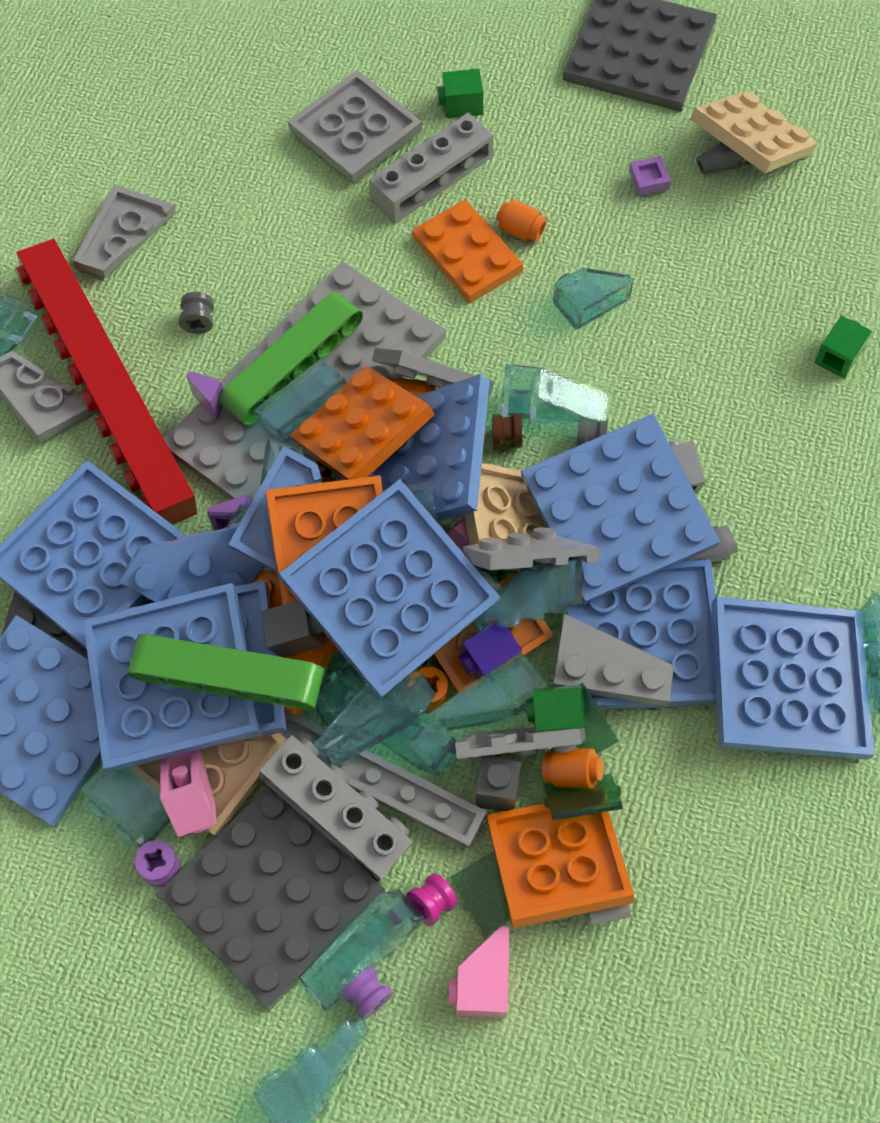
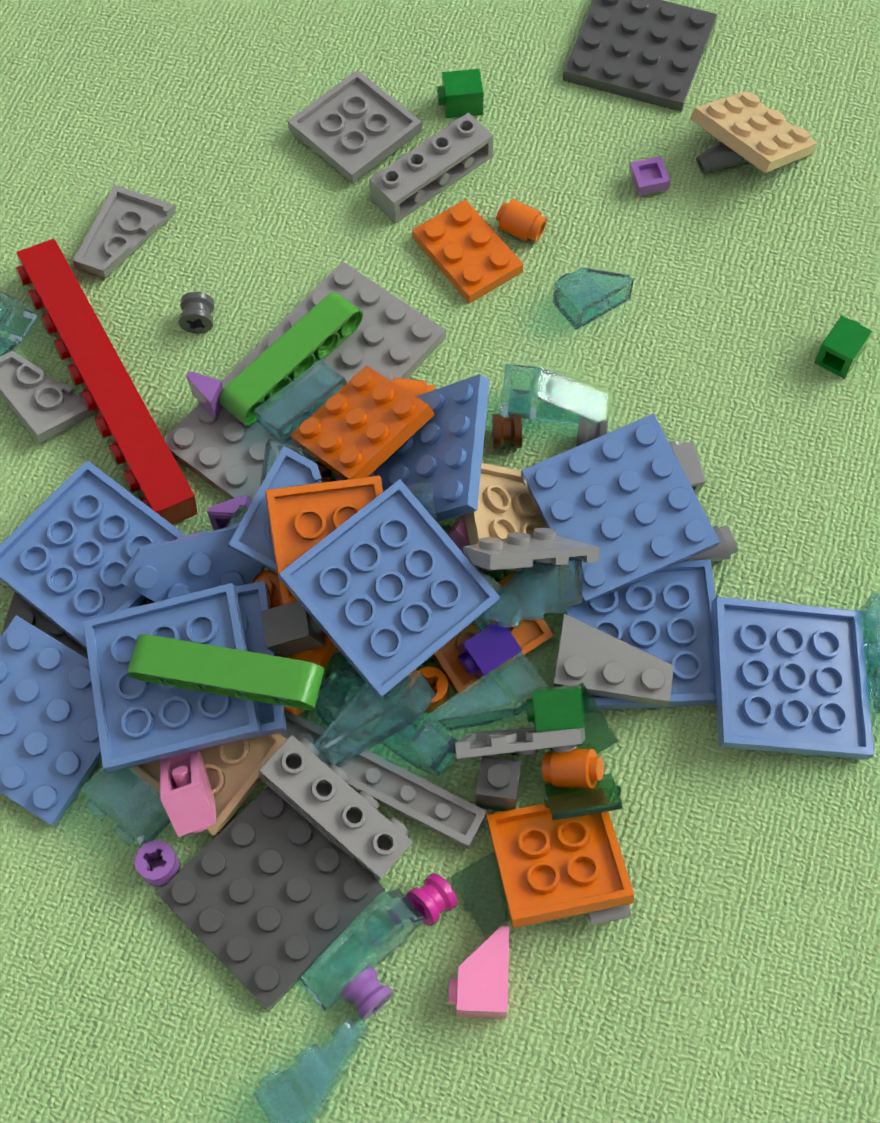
light grey wing [371,348,494,395] -> none

